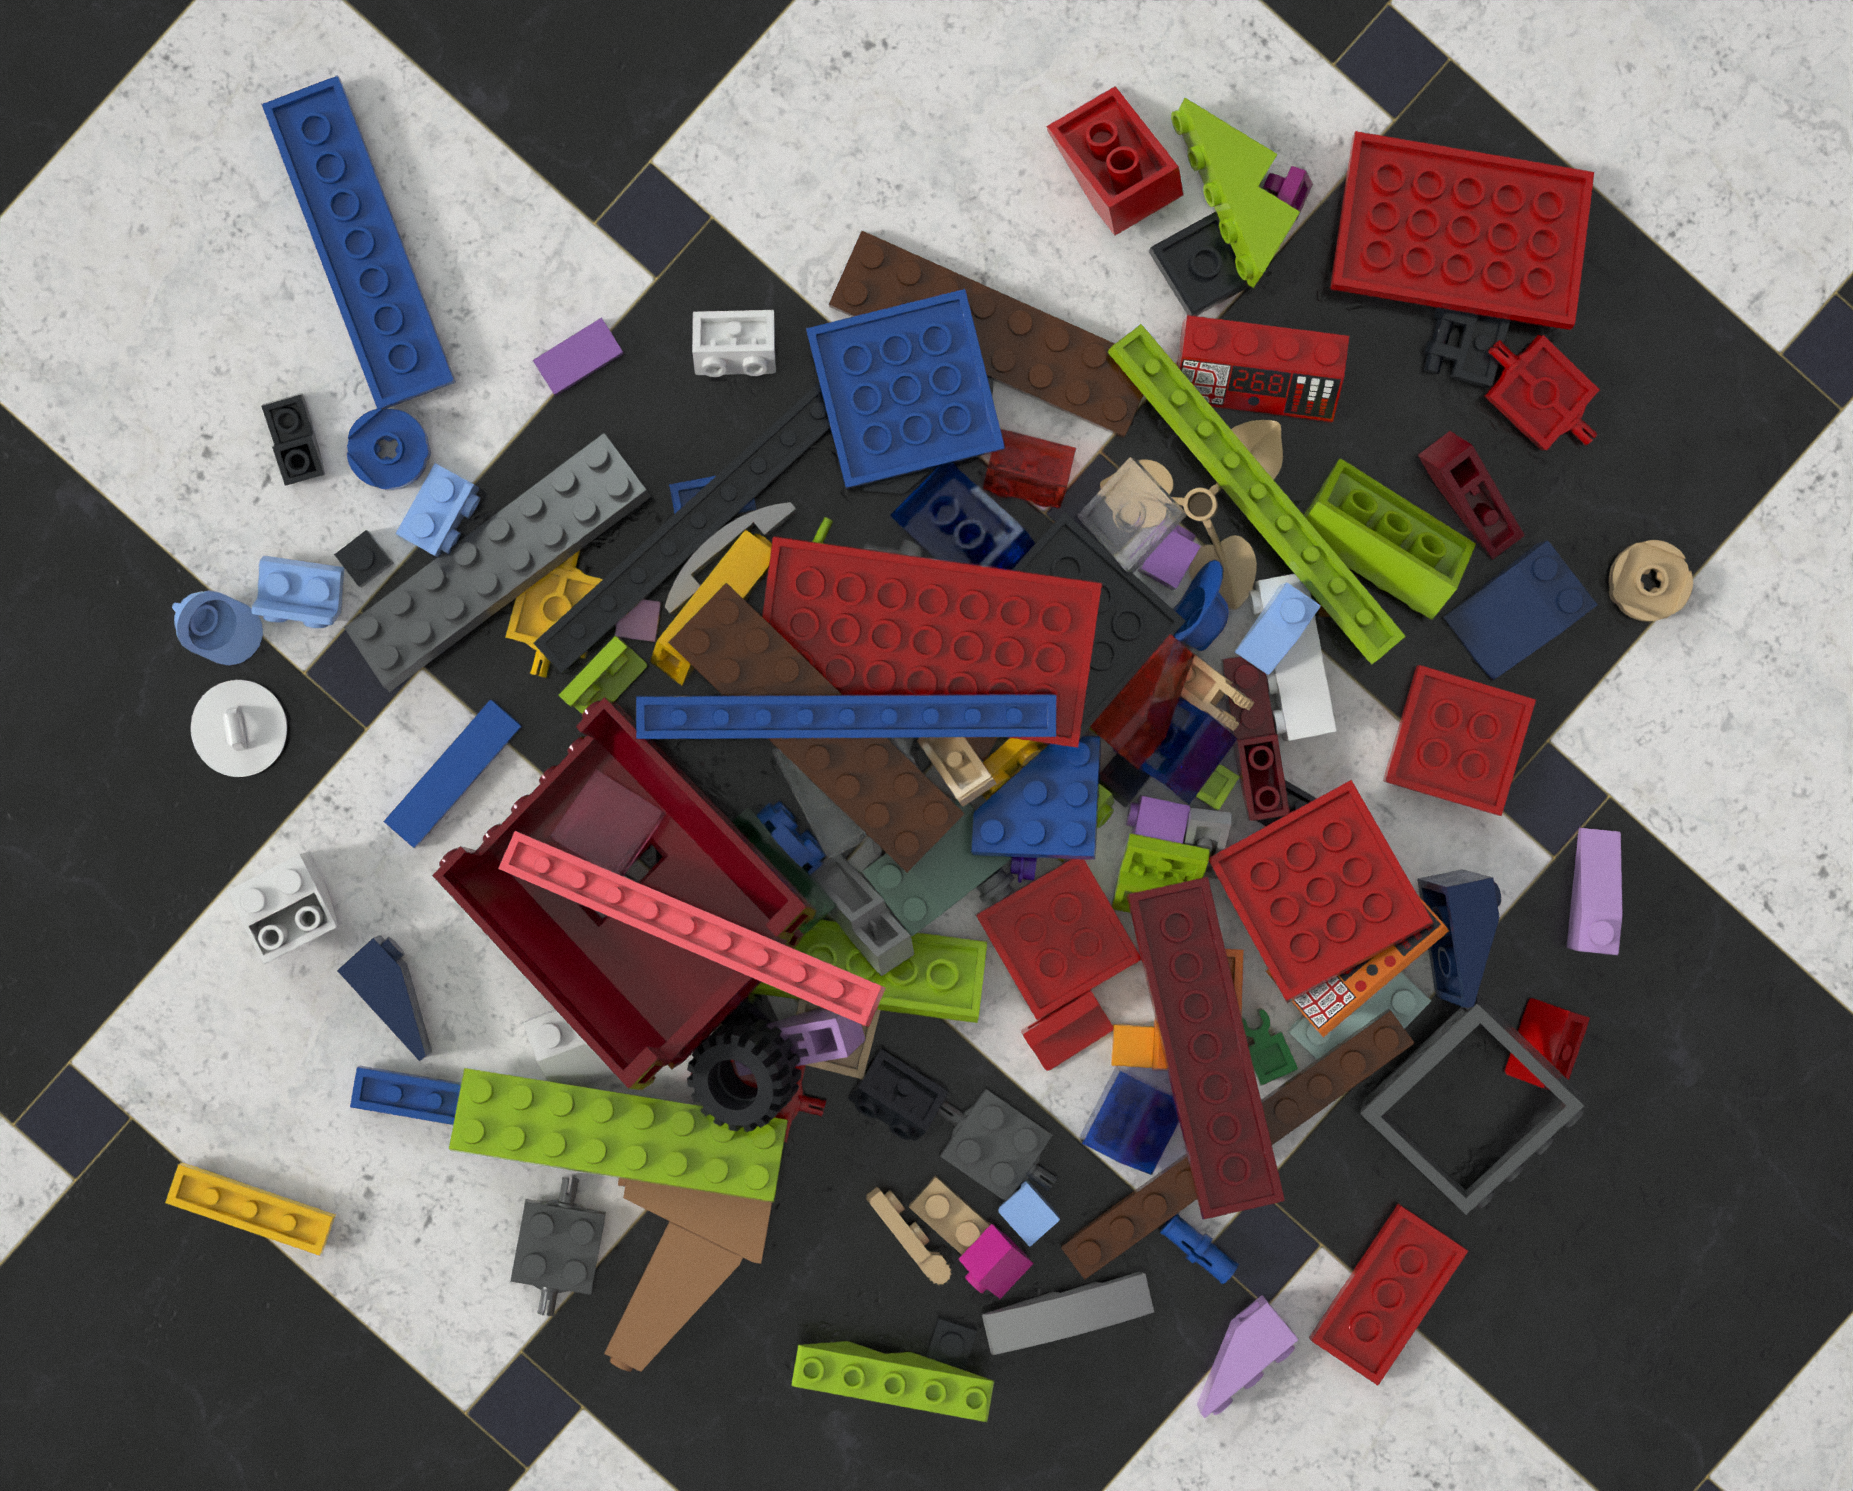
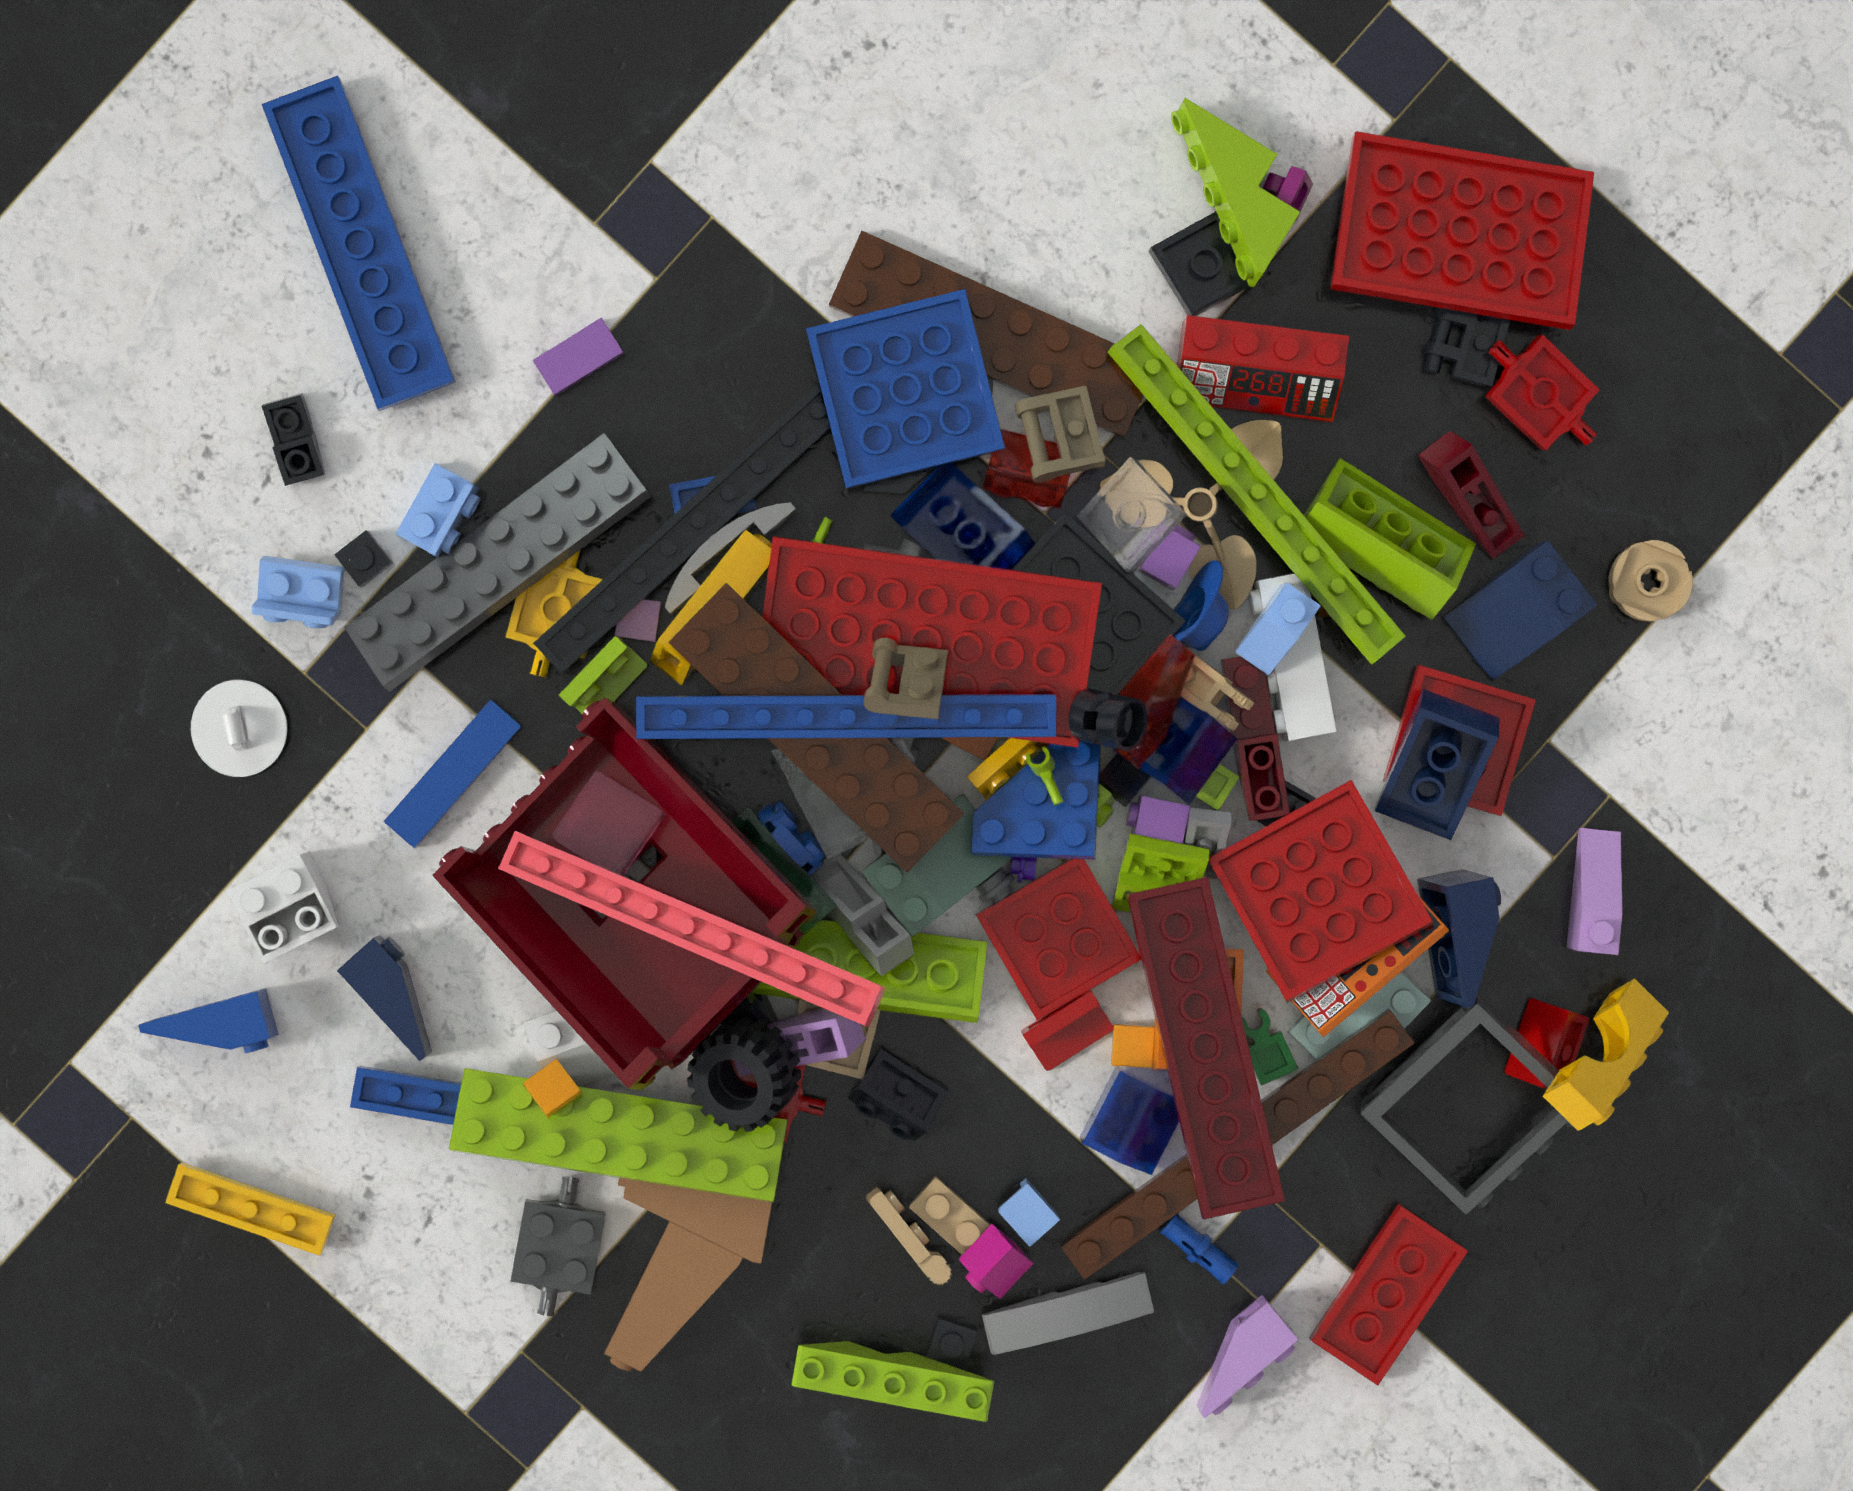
light blue piece [172,590,263,665] -> none
blue plate [347,408,431,491] -> none
white bracket [692,310,776,377] -> none
tan hinge [917,737,997,807] -> none
dark grey plate [937,1089,1057,1201] -> none
red slope [1046,86,1184,236] -> none
none -> blue slope [138,988,279,1054]
none -> light orange tile [523,1058,581,1118]
none -> dark tan plate [863,638,948,719]
none -> dark tan plate [1014,386,1106,483]
none -> lime hand [1026,746,1064,806]
none -> black wheel [1068,688,1148,752]
none -> dark blue slope [1375,689,1500,840]
none -> yellow arch [1543,978,1669,1131]

